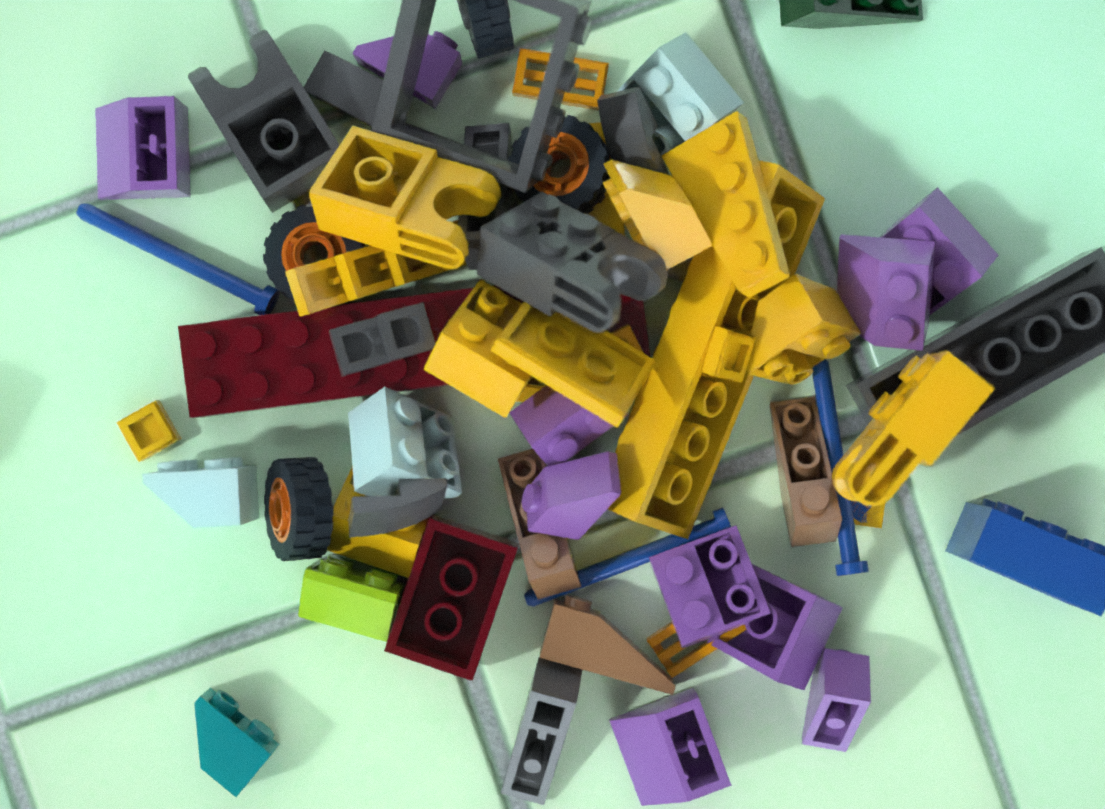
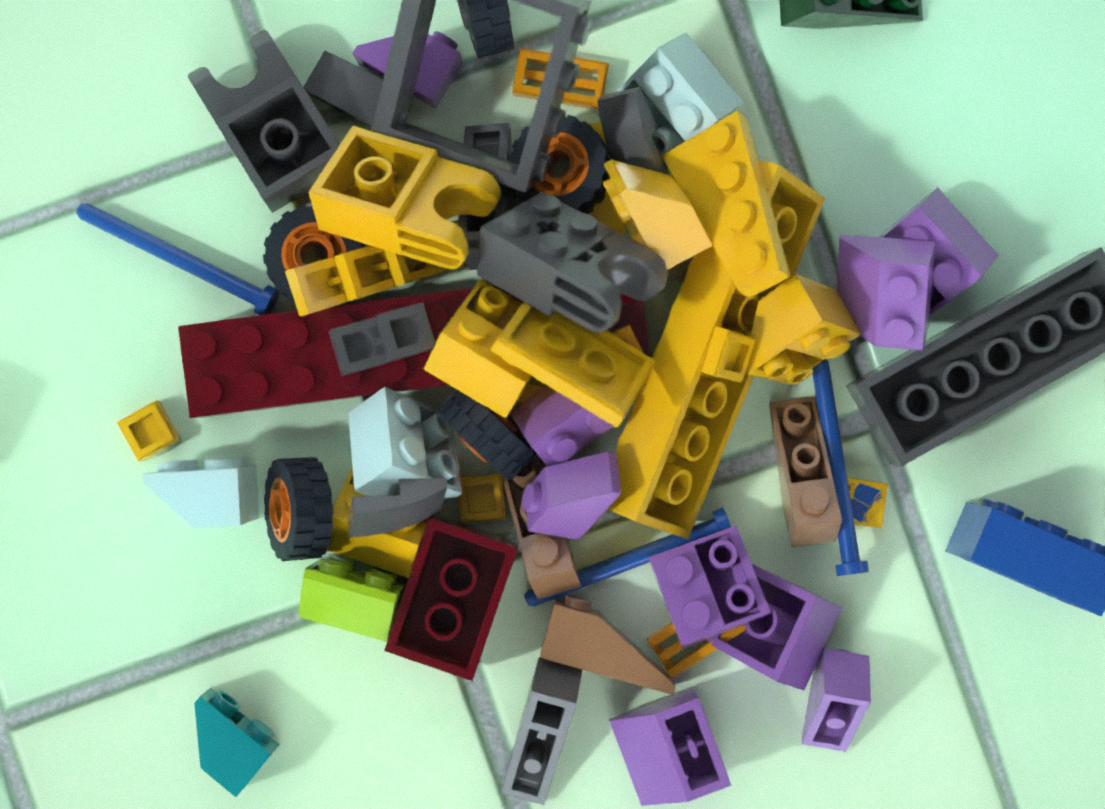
medium lavender slope [95,96,191,200] -> none
yellow brick [832,351,994,506] -> none
none -> black wheel [438,390,537,480]
none -> yellow tile [458,473,506,523]

